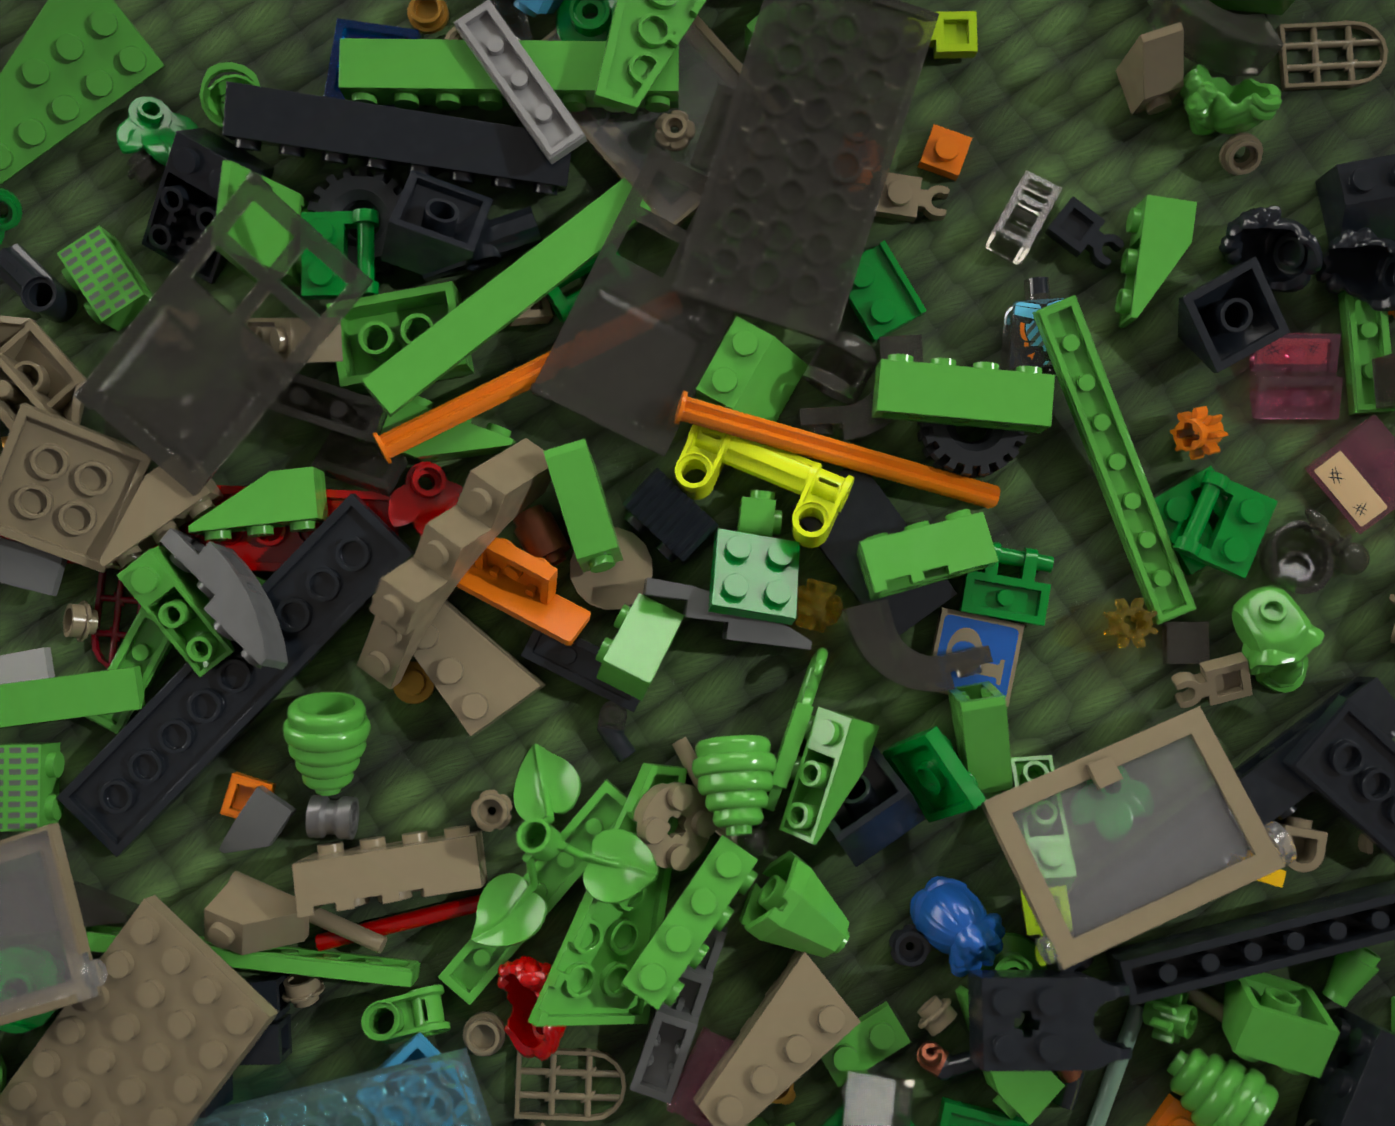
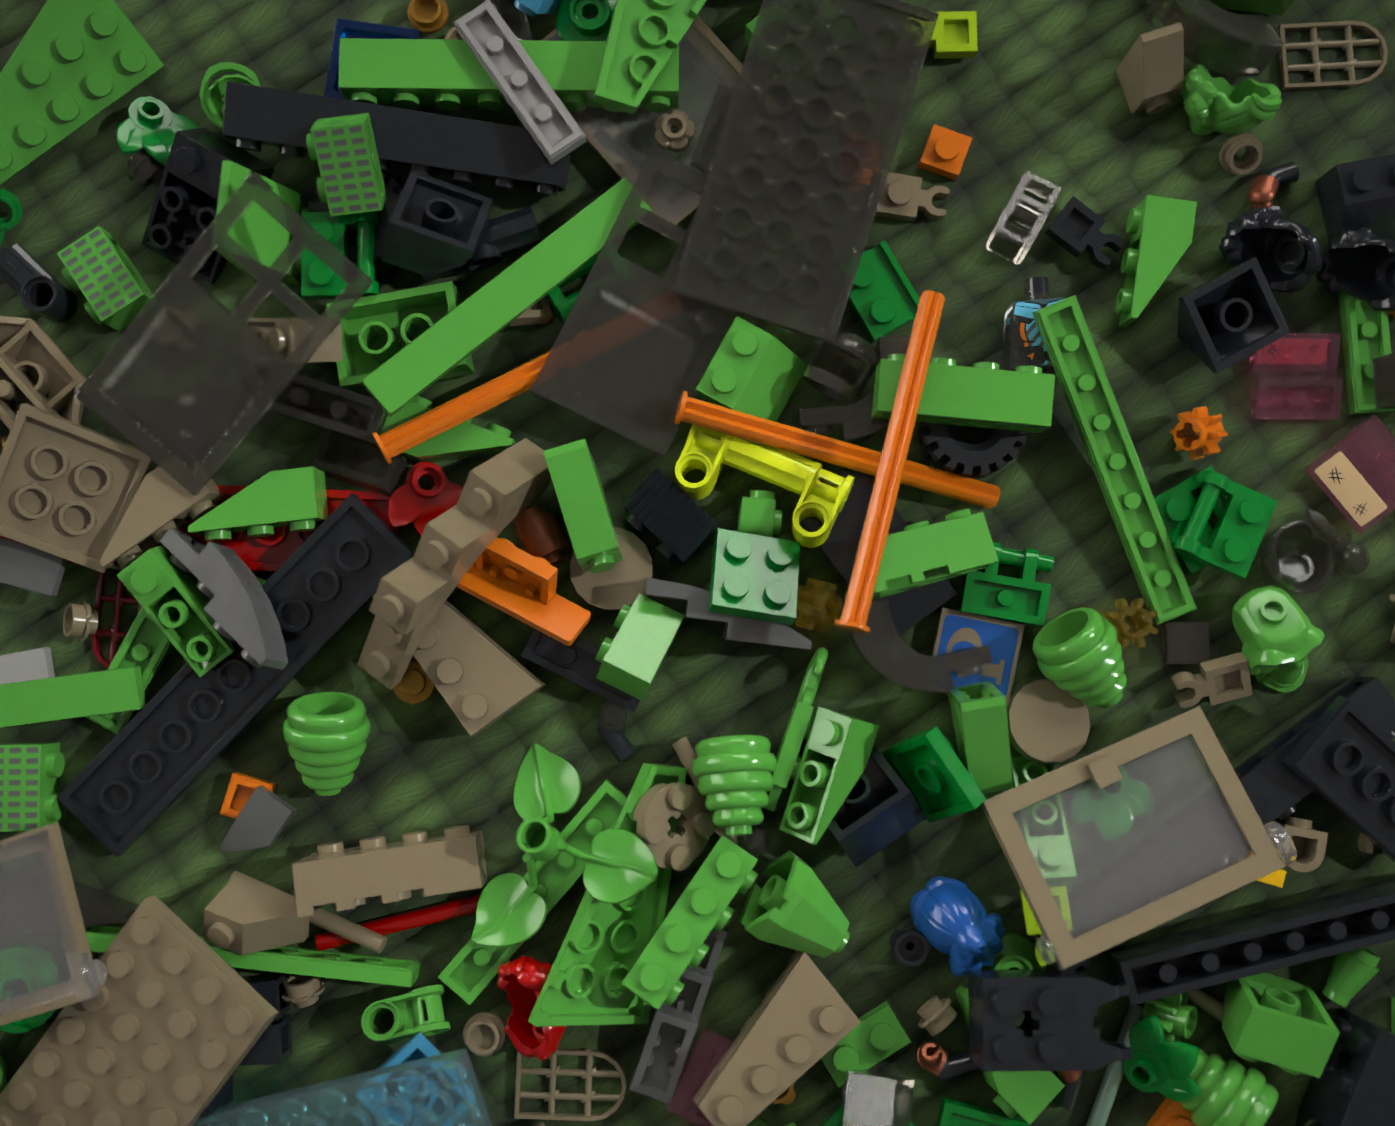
flat silver wheel [306,795,359,840] -> none
dark tan plate [471,790,513,832] -> none
none -> bright green brick [306,113,387,216]
none -> orange axle [834,290,945,634]
none -> dark tan tile [1007,679,1090,764]
none -> bright green piece [1033,607,1127,708]
none -> green plate [1123,1015,1202,1102]
none -> arm [1247,162,1299,209]

